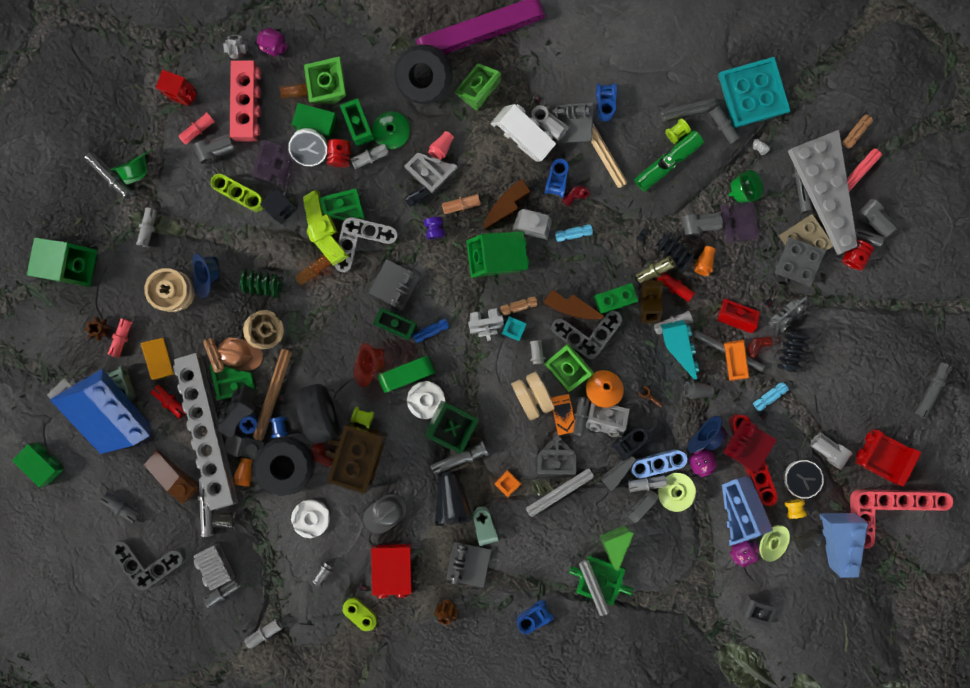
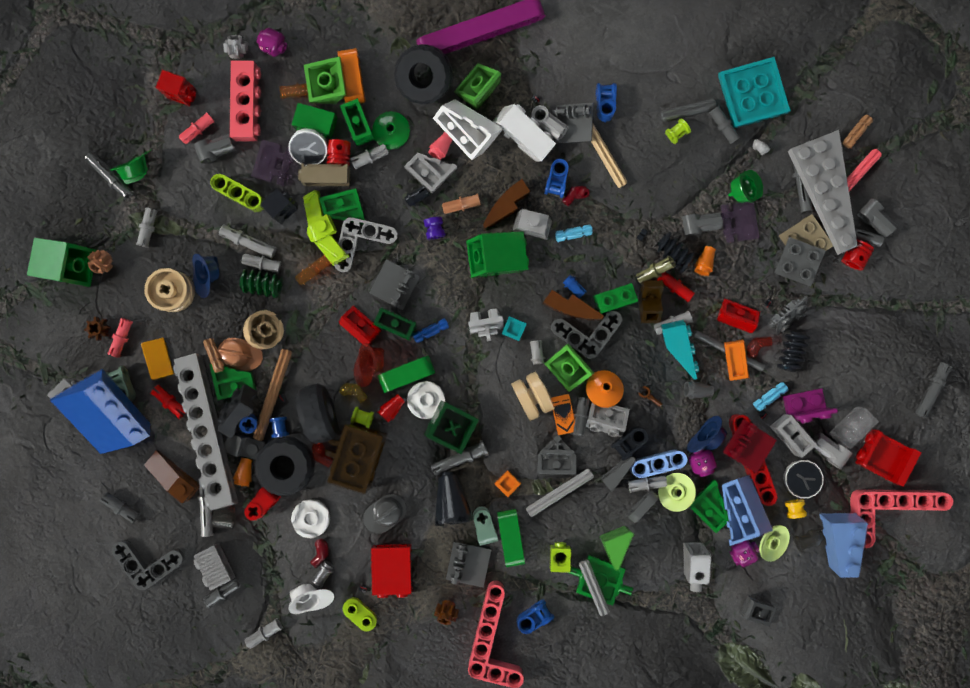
green brick [12,443,64,488] -> none
medium nougat axle [500,296,538,316] -> none
green piece [634,130,704,192] -> none
none -> nougat gear [87,250,113,274]
none -> light grey pin [219,224,277,259]
none -> light grey axle [242,254,281,274]
none -> red piece [244,487,281,521]
none -> white piece [289,584,334,614]
none -> dark tan window [298,163,350,187]
none -> dark red arm [310,538,329,568]
none -> orange beam [337,48,365,104]
none -> red slope [339,305,382,347]
none -> clear yellow arm [340,383,368,404]
none -> red cone [377,394,405,423]
none -> white wedge [433,99,504,160]
none -> coral beam [468,581,524,688]
none -> green beam [497,509,525,567]
none -> lime brick [550,542,571,572]
none -> blue pin [563,275,587,298]
none -> light grey torso [683,542,711,592]
none -> green wing [690,479,729,533]
none -> light grey brick [770,414,817,458]
none -> magenta bracket [783,388,838,423]
none -> clear brick [829,407,879,449]

